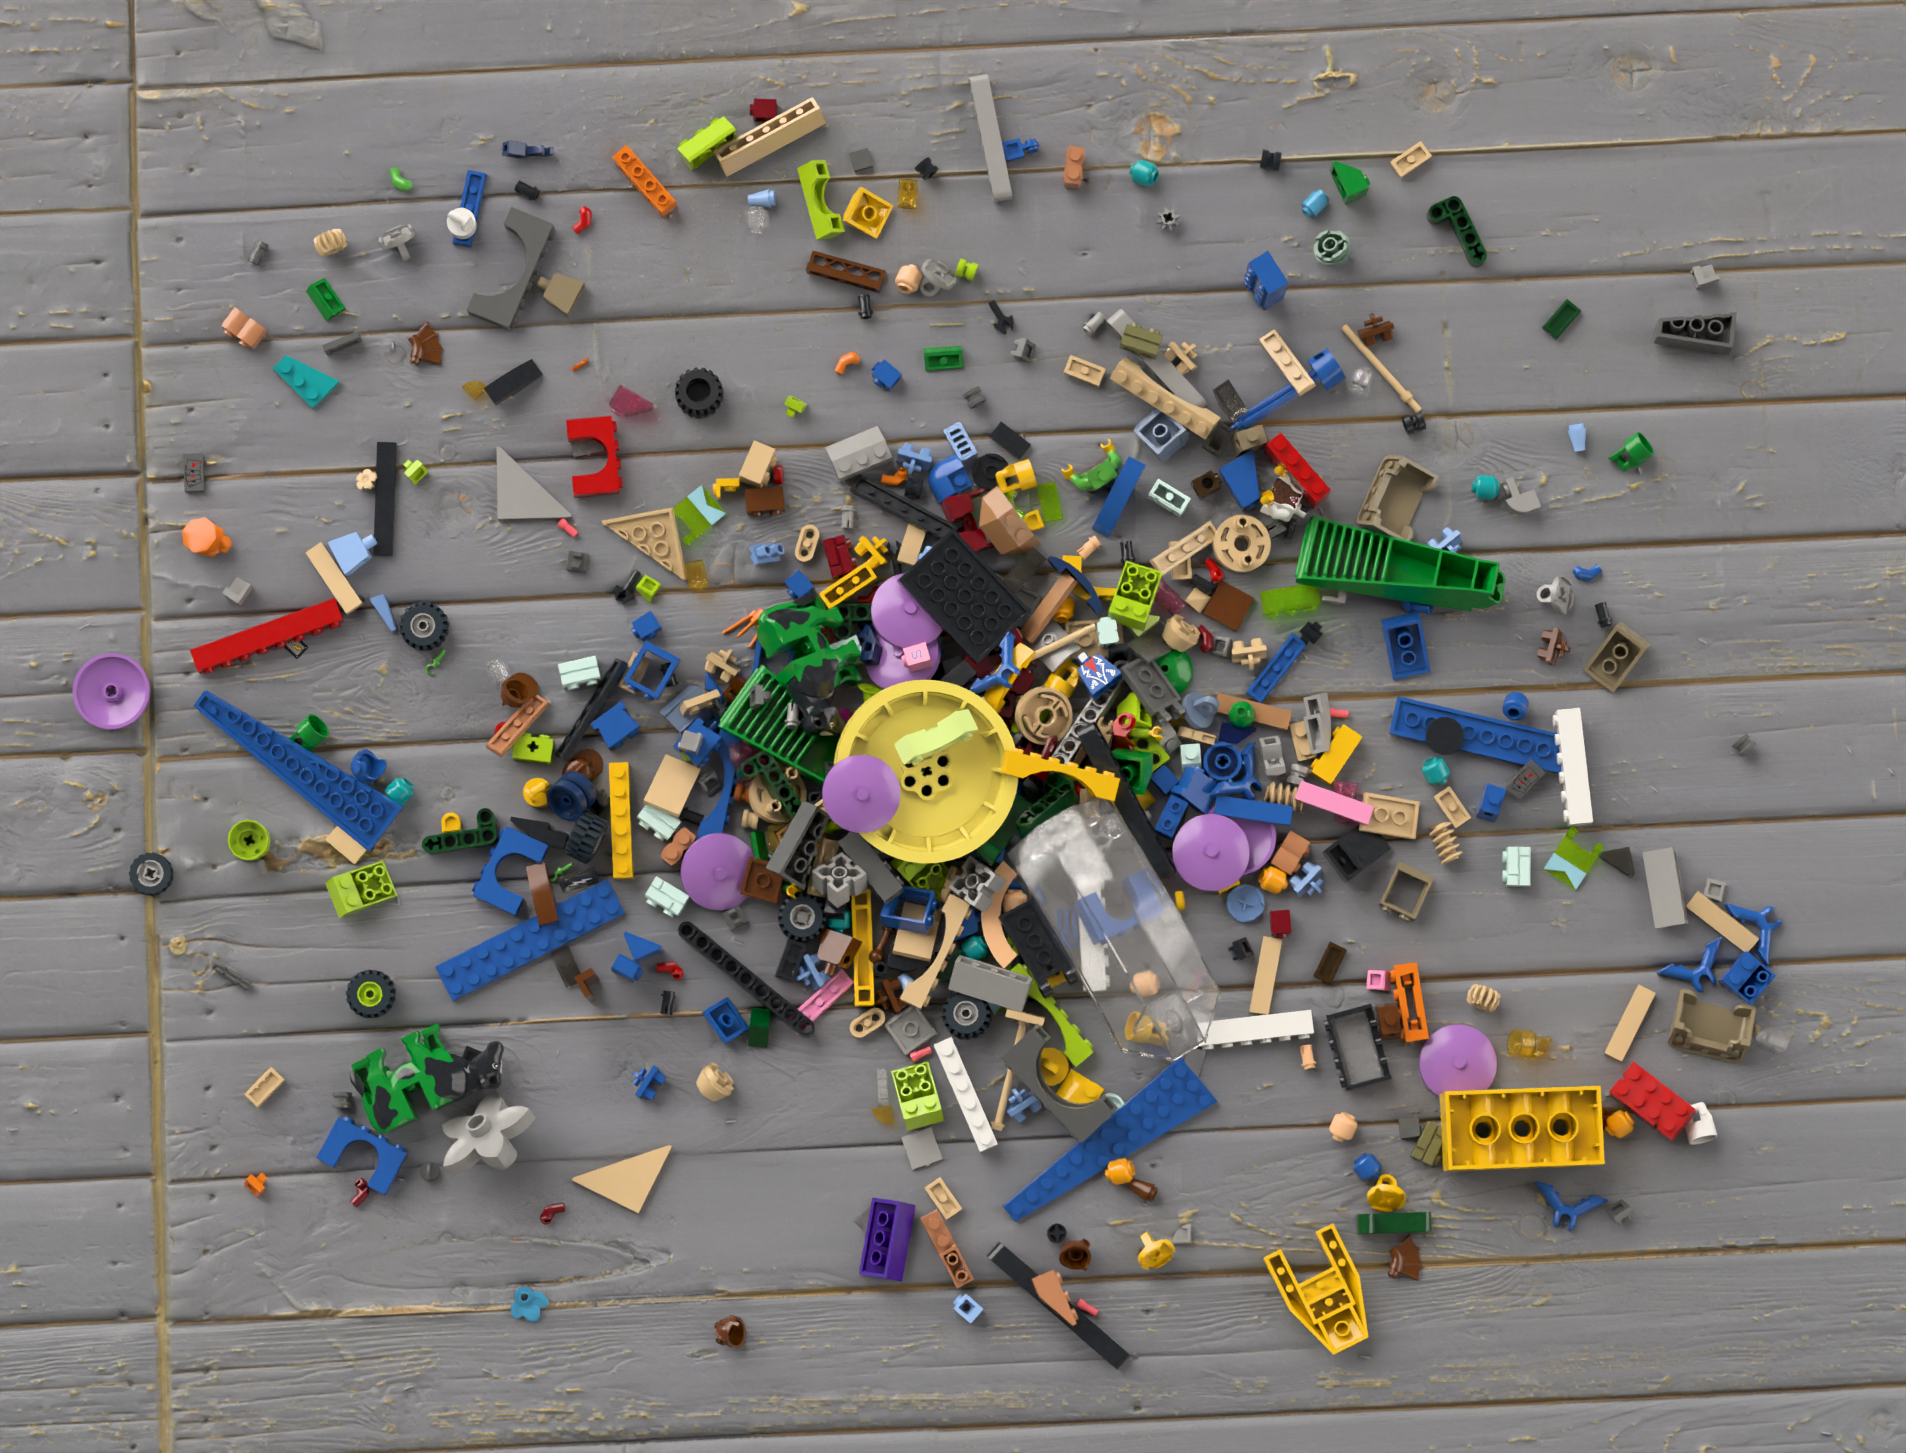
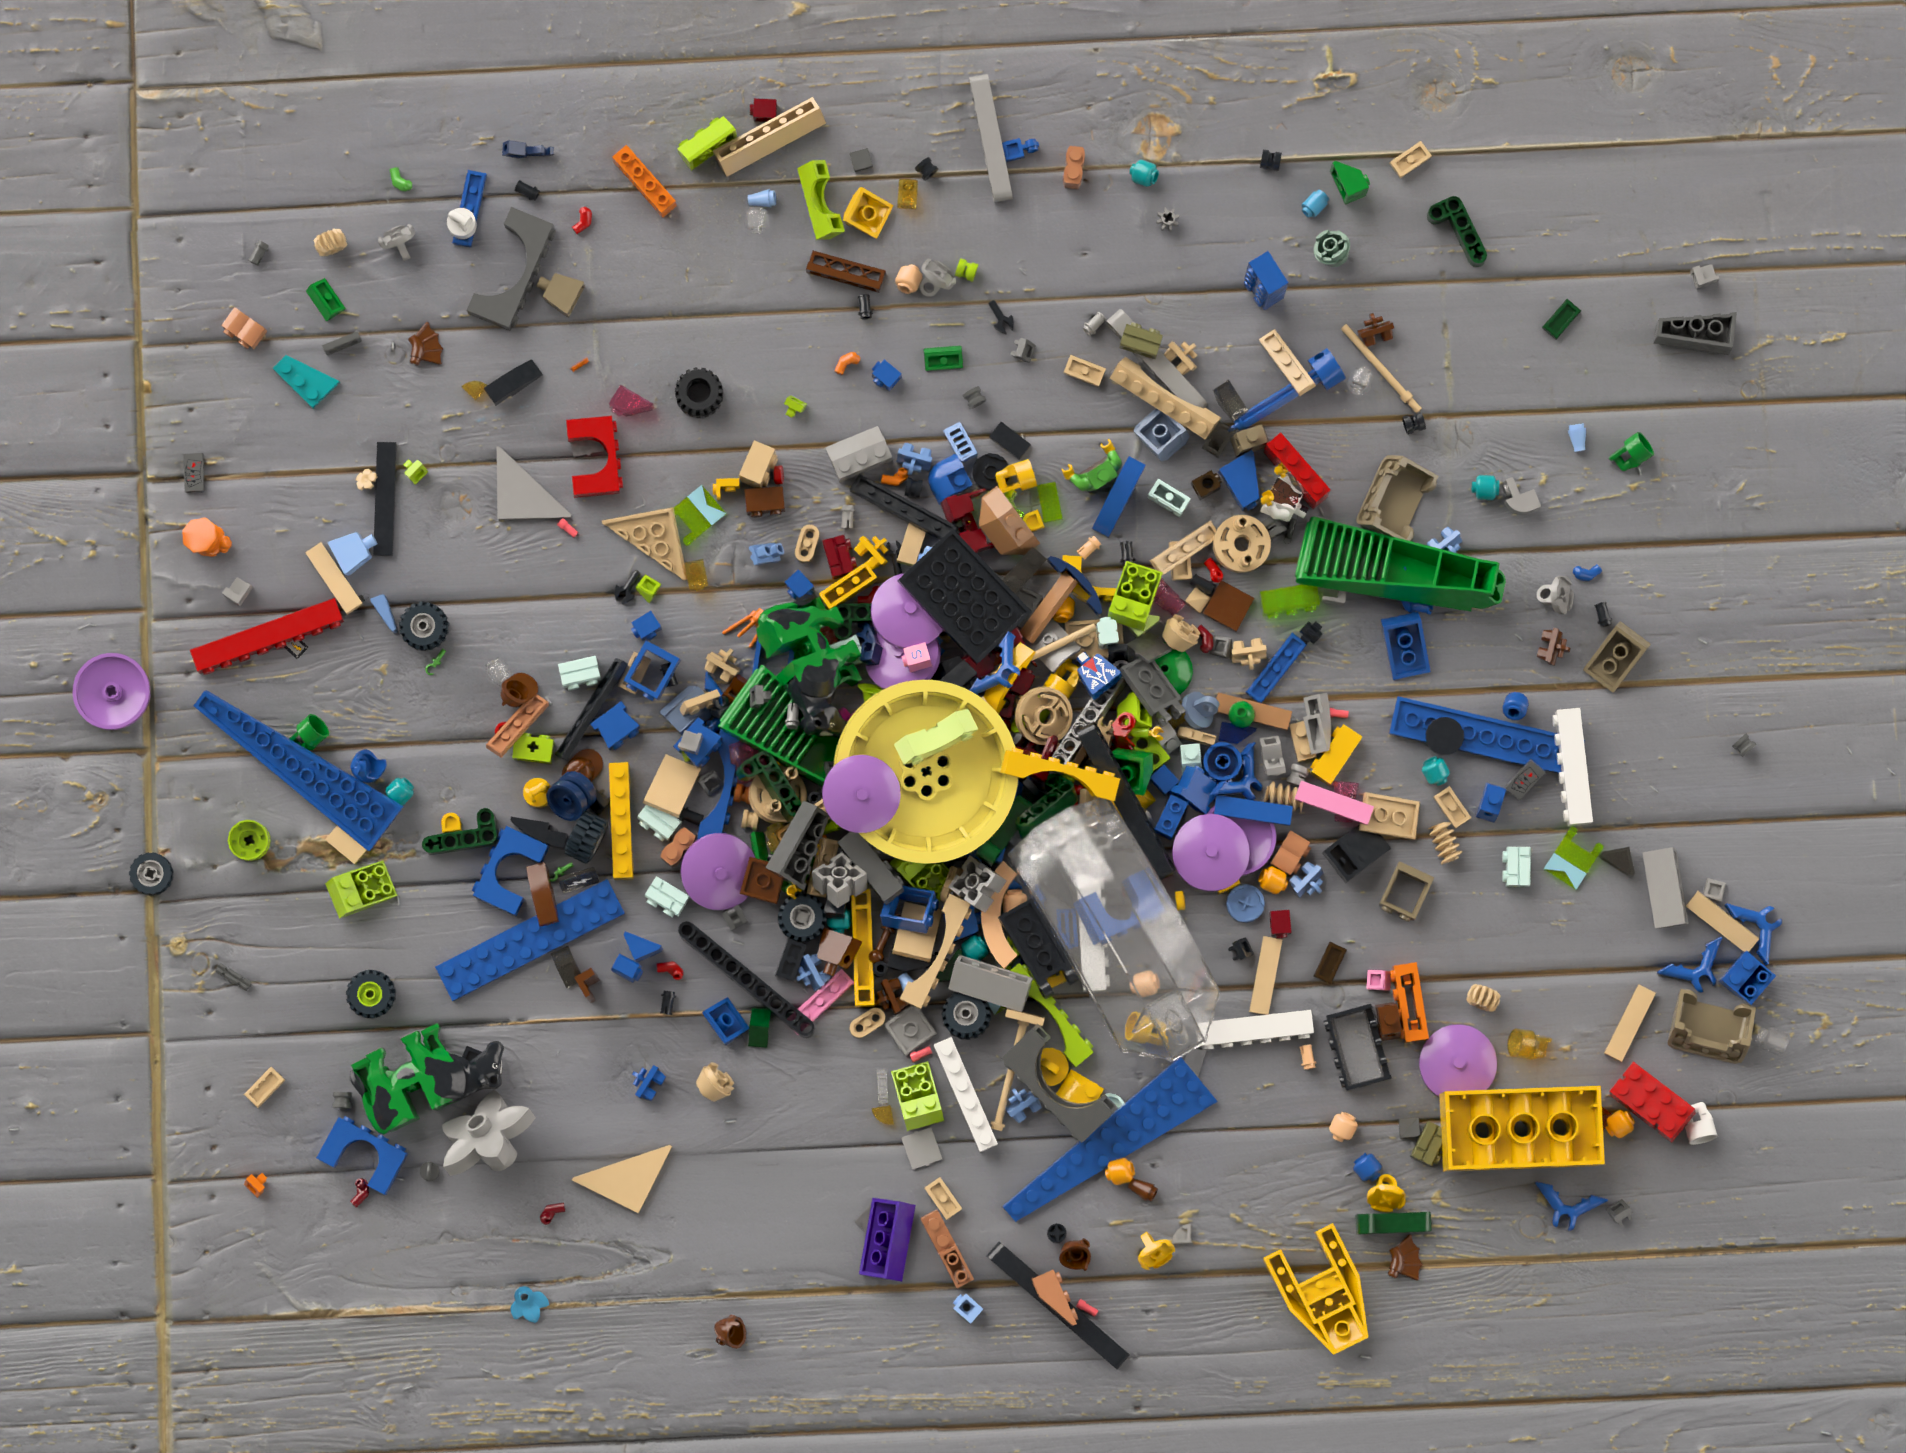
dark grey tile [566,550,589,573] -> none

